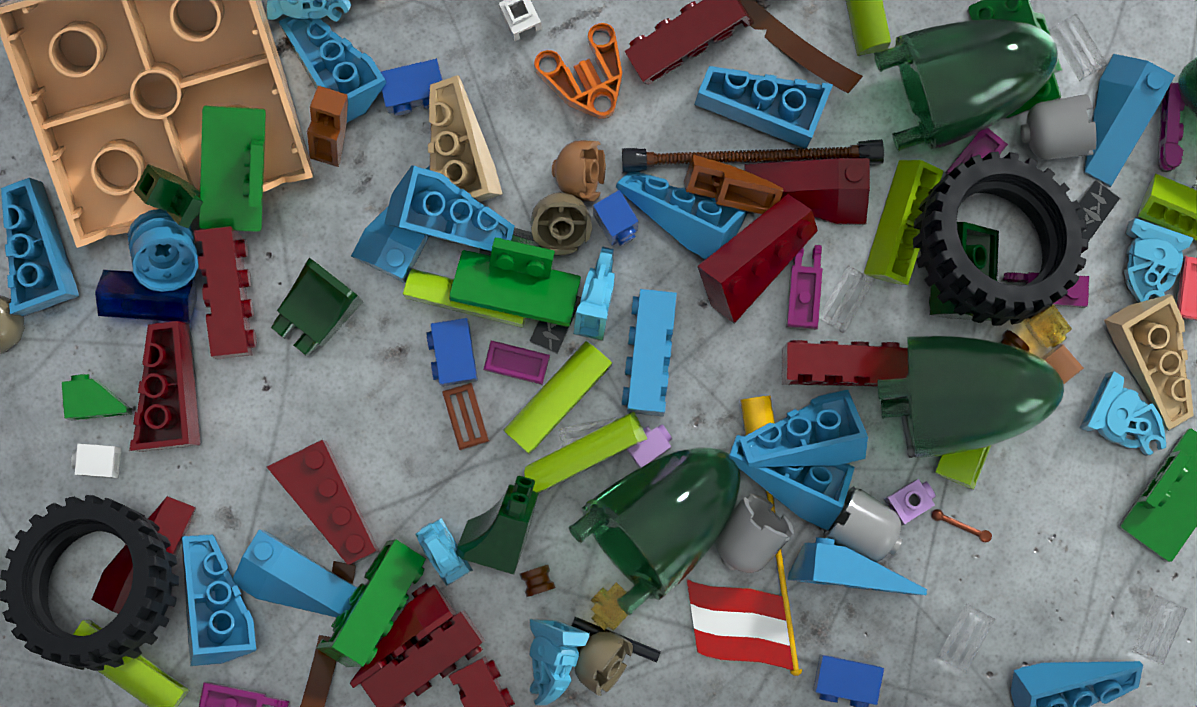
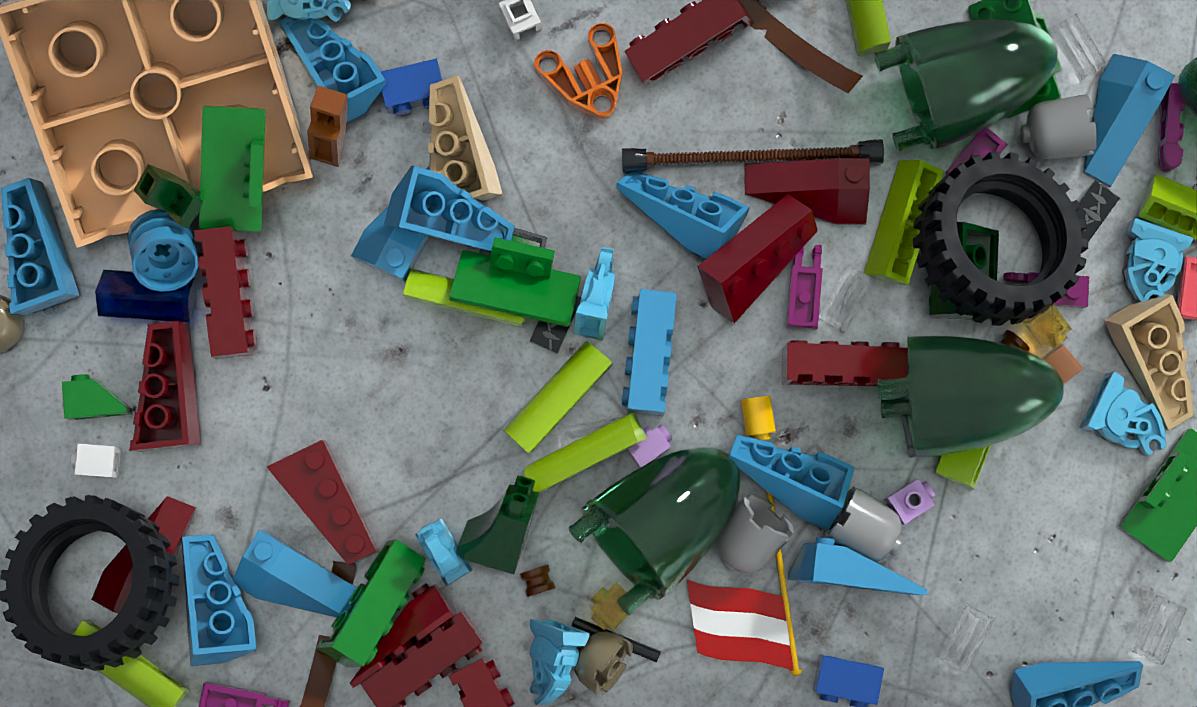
dark green hips [271,258,363,356] -> none
blue brick [426,318,478,387] -> none
copper tile [442,383,489,450] -> none
magenta tile [483,340,550,385] -> none
dark tan cylinder [530,192,592,255] -> none
medium nougat cylinder [552,140,606,201] -> none
blue brick [593,190,639,246] -> none
dark orange slope [684,155,783,214] -> none
dark azure wedge [694,66,833,149] -> none
dark azure wedge [739,390,868,467] -> none
copper hinge [932,509,992,542] -> none

